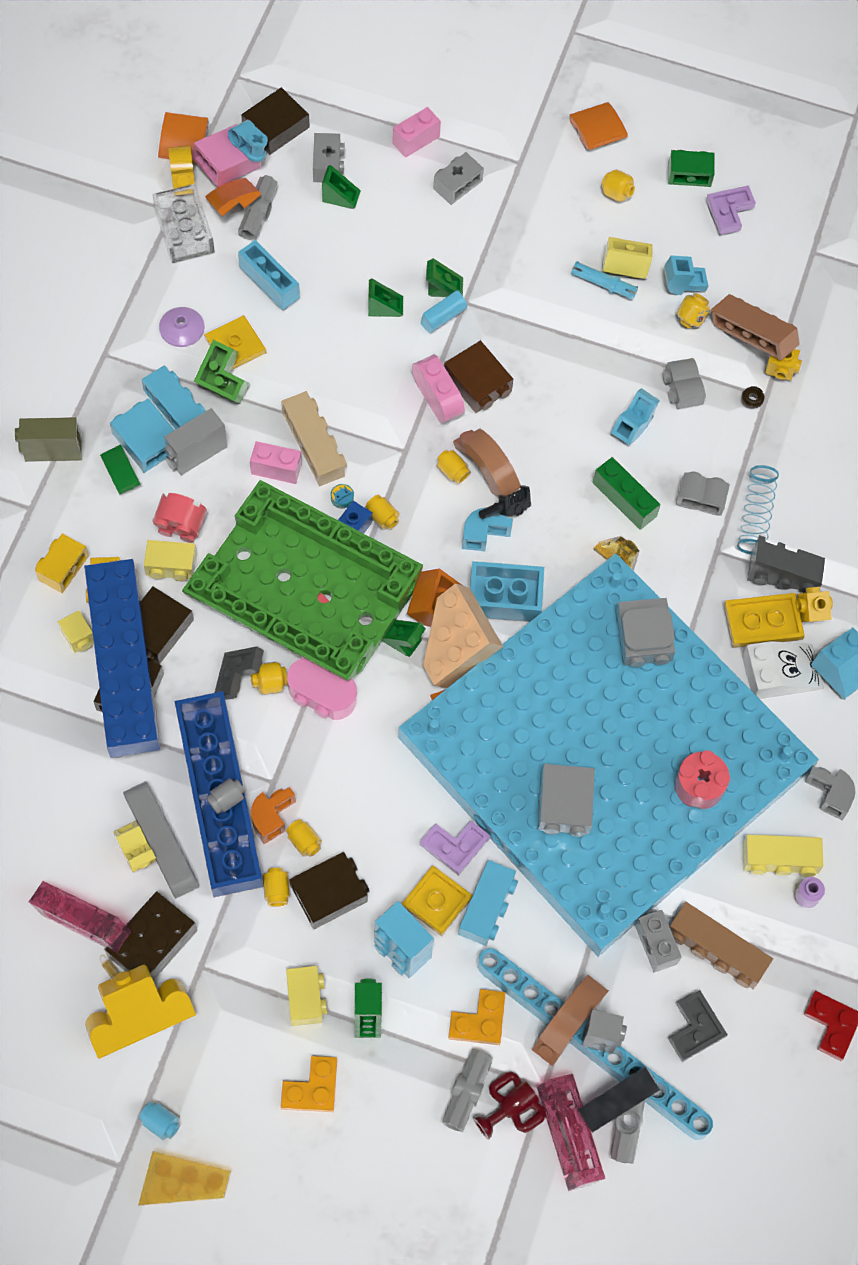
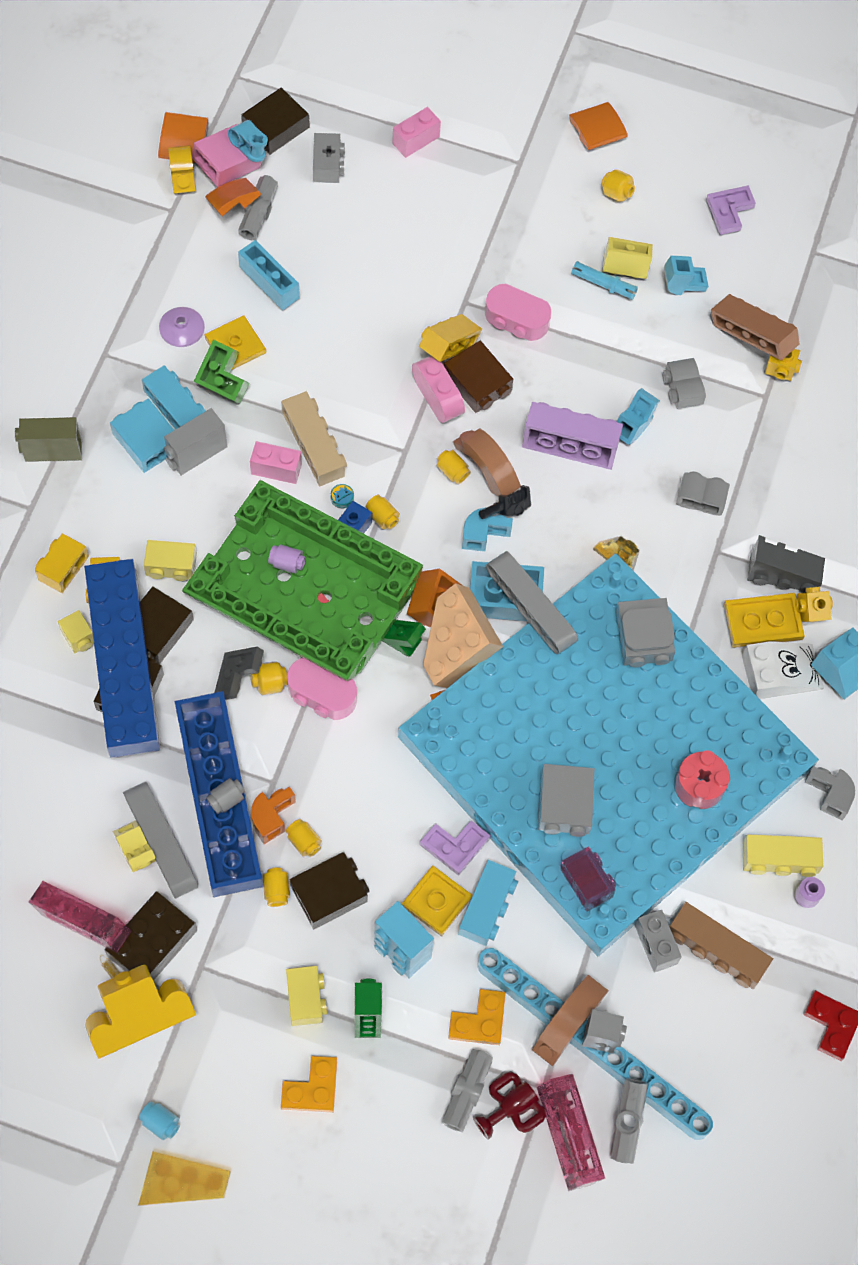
green slope [100,444,141,494] -> none
clear brick [152,184,215,263] -> none
coral brick [152,493,207,543] -> none
green slope [322,165,361,209] -> none
green slope [368,278,403,317] -> none
medium azure brick [420,291,467,333] -> none
green slope [426,258,463,297] -> none
light grey brick [433,152,484,205] -> none
black tile [578,1066,661,1133] -> none
green brick [592,457,661,530] -> none
green brick [668,150,715,187] -> none
dark grey plate [669,990,728,1062] -> none
yellow head [677,293,710,328] -> none
medium azure piece [737,465,779,555] -> none
dark brown plate [741,386,765,409] -> none
none -> lavender brick [268,544,306,574]
none -> yellow brick [419,314,482,362]
none -> bright pink brick [485,284,551,341]
none -> light grey beam [486,551,578,654]
none -> lavender brick [522,402,623,470]
none -> clear pink brick [560,846,616,912]

